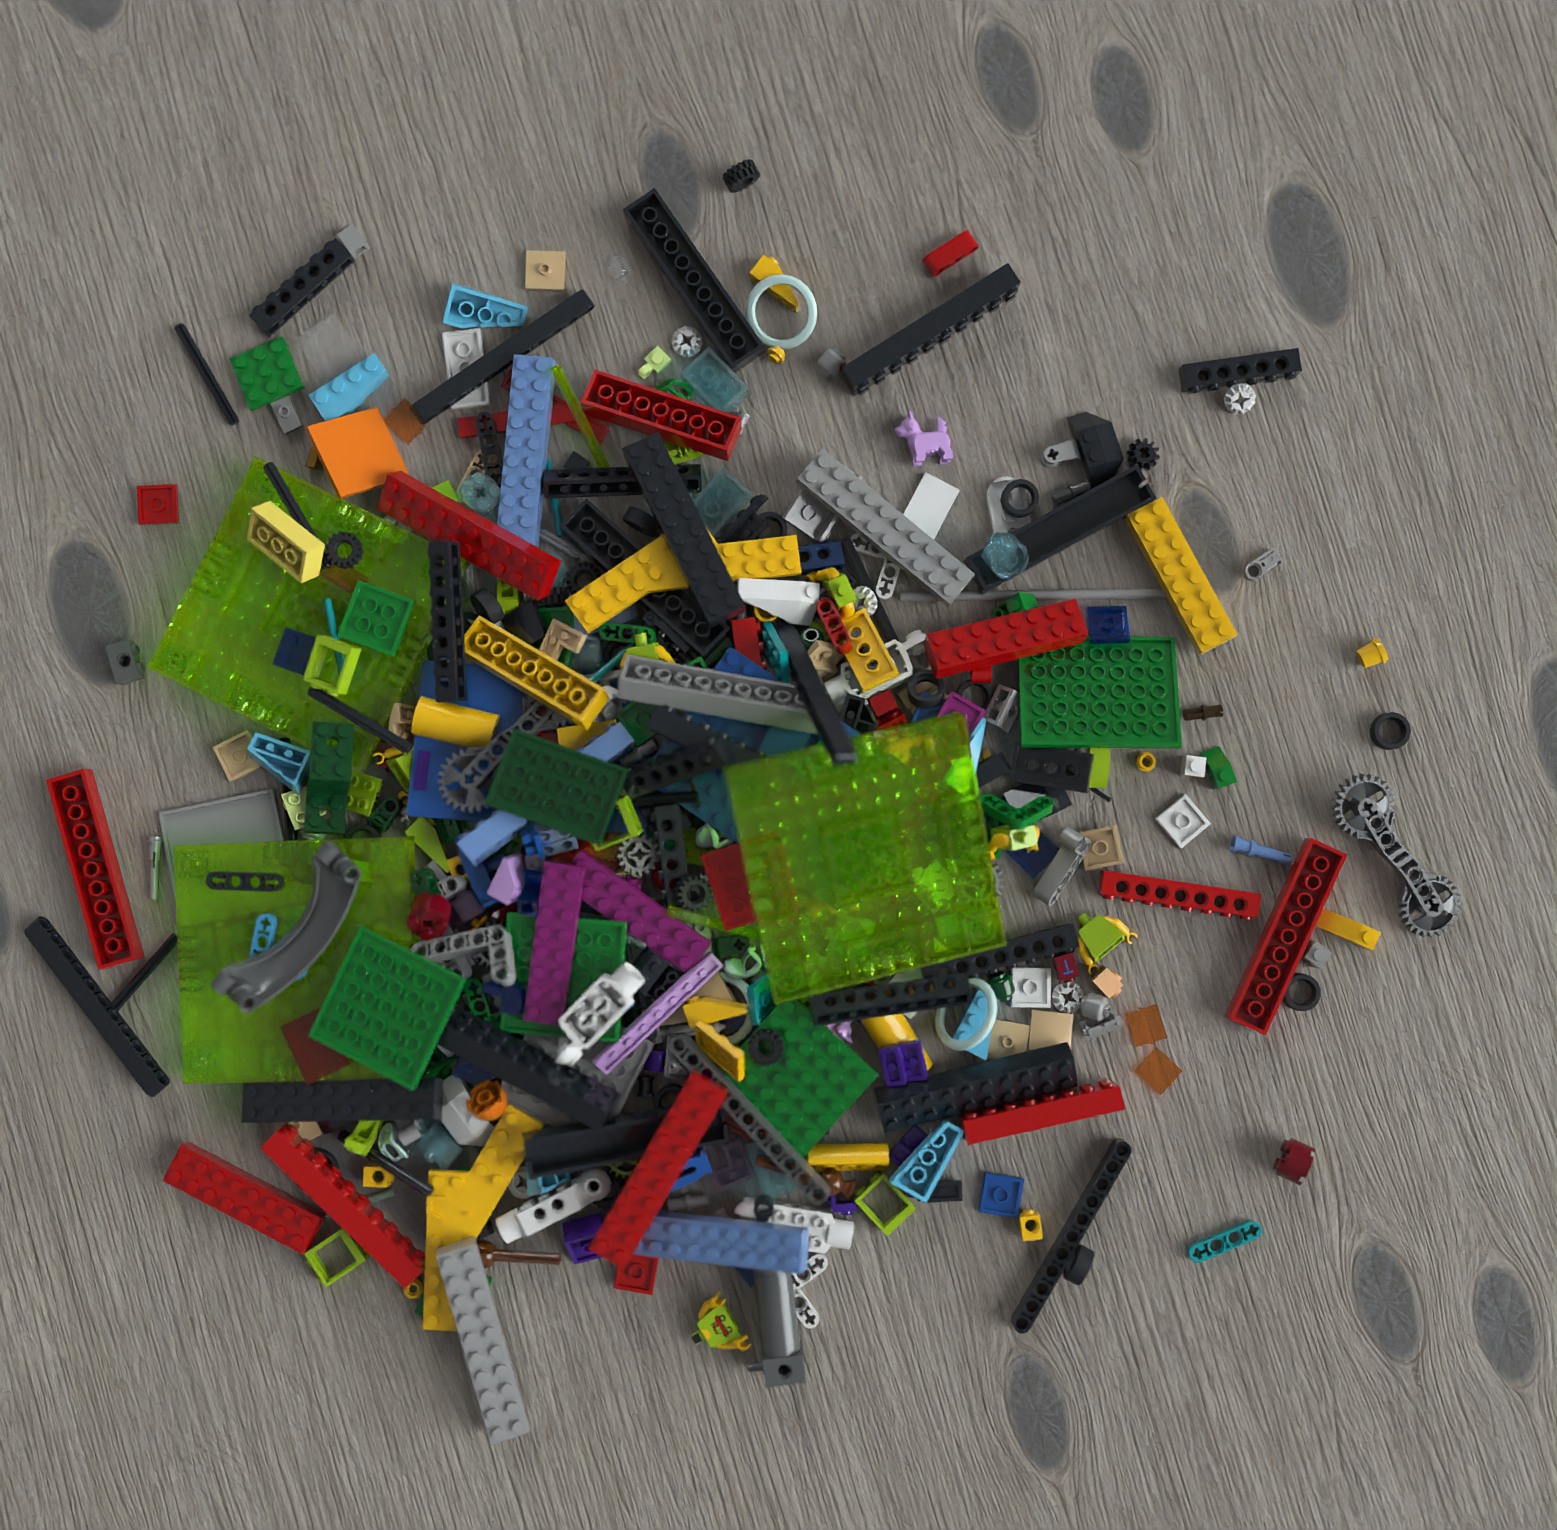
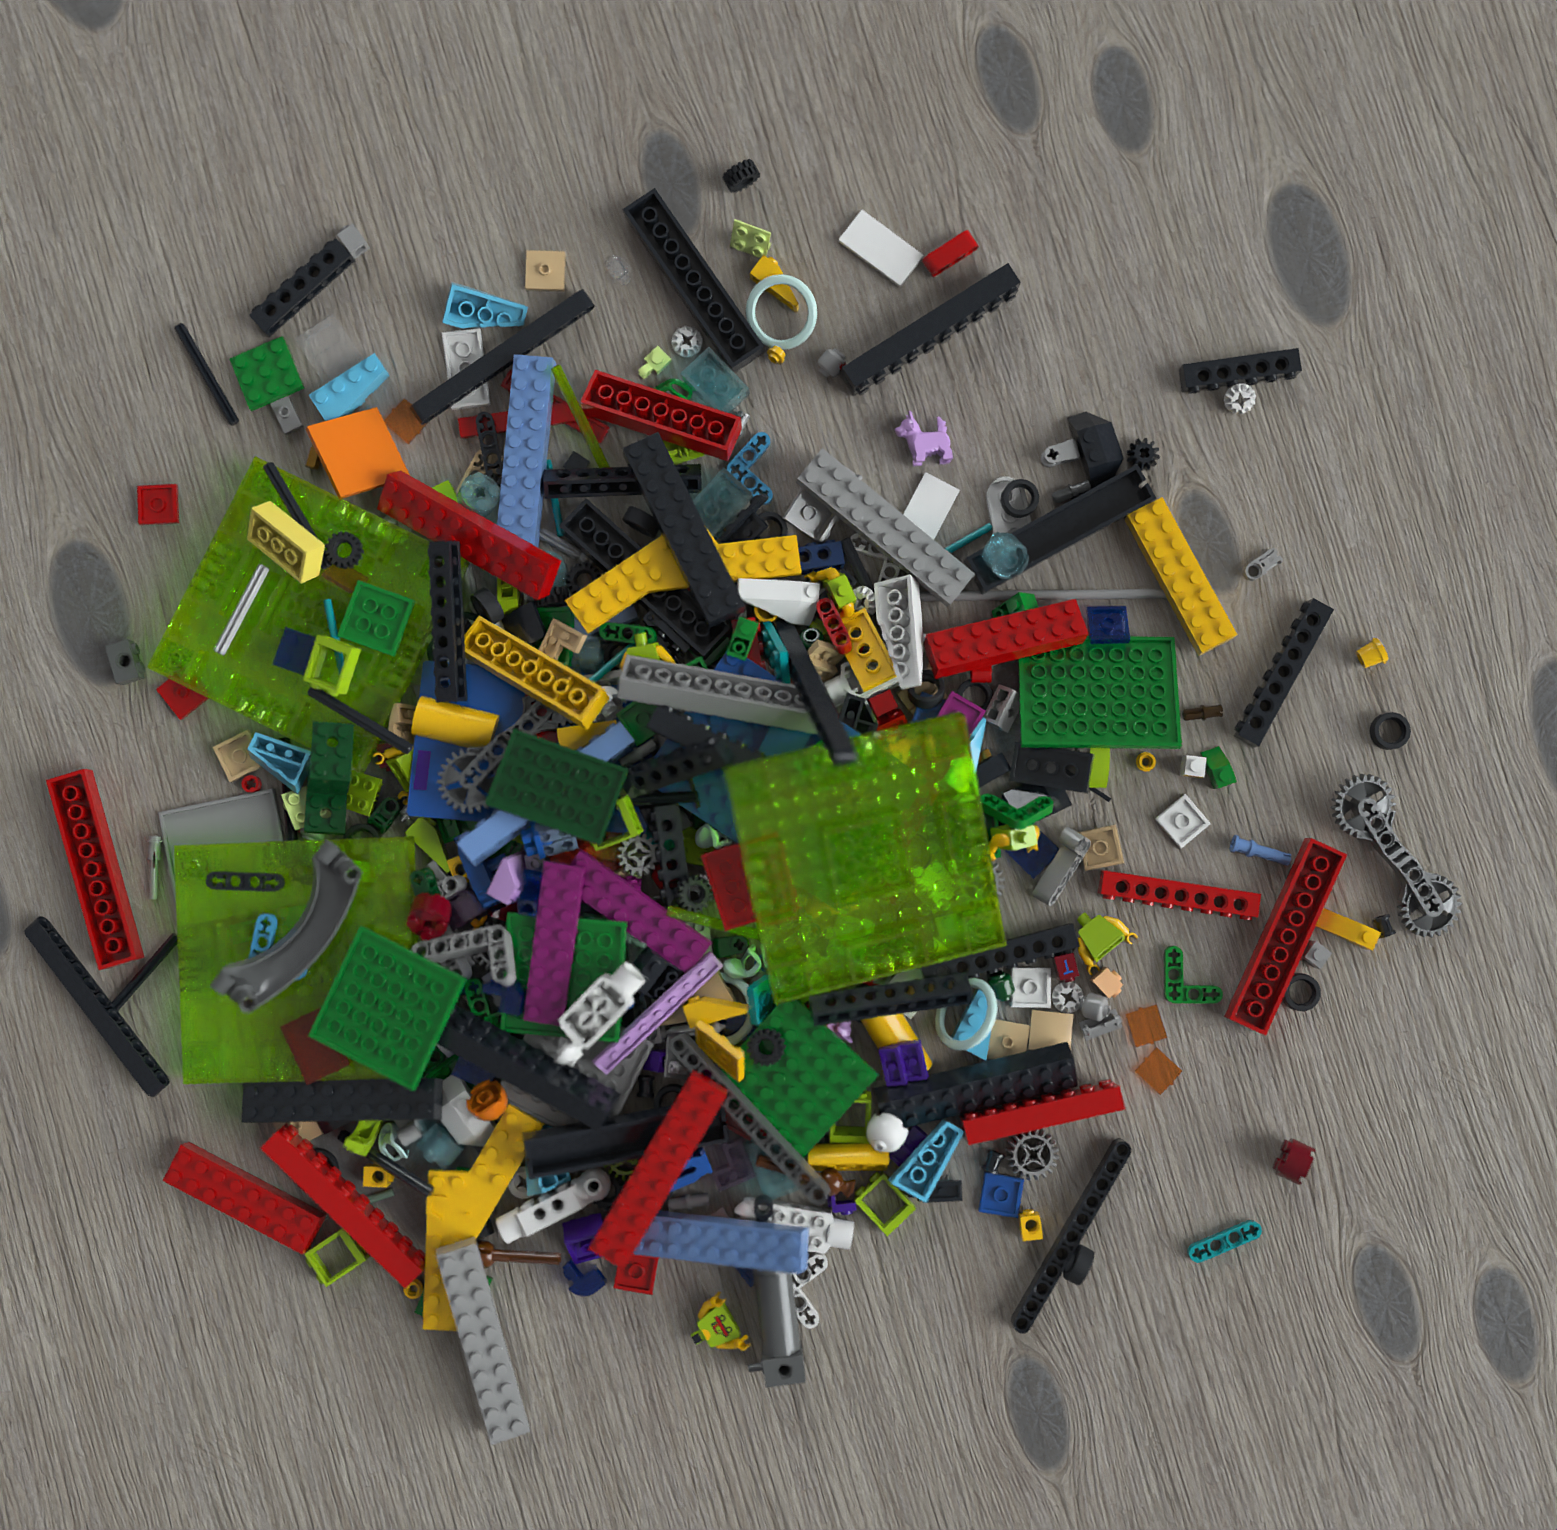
none -> red plate [156,665,212,720]
none -> light grey axle [214,564,269,655]
none -> red bush [241,775,262,793]
none -> clear blue brick [562,1259,607,1296]
none -> green slope [726,617,759,661]
none -> dark azure beam [727,432,773,505]
none -> yellowish green hinge [730,219,771,258]
none -> lime window [830,1090,872,1144]
none -> white tile [838,210,923,287]
none -> white cylinder [866,1113,908,1152]
none -> white wedge [874,574,923,689]
none -> teal piece [944,523,993,554]
none -> black bush [981,1149,1005,1175]
none -> light grey gear [1005,1129,1059,1181]
none -> green beam [1163,946,1223,1004]
none -> black brick [1234,598,1334,748]
none -> black bush [1372,914,1396,938]

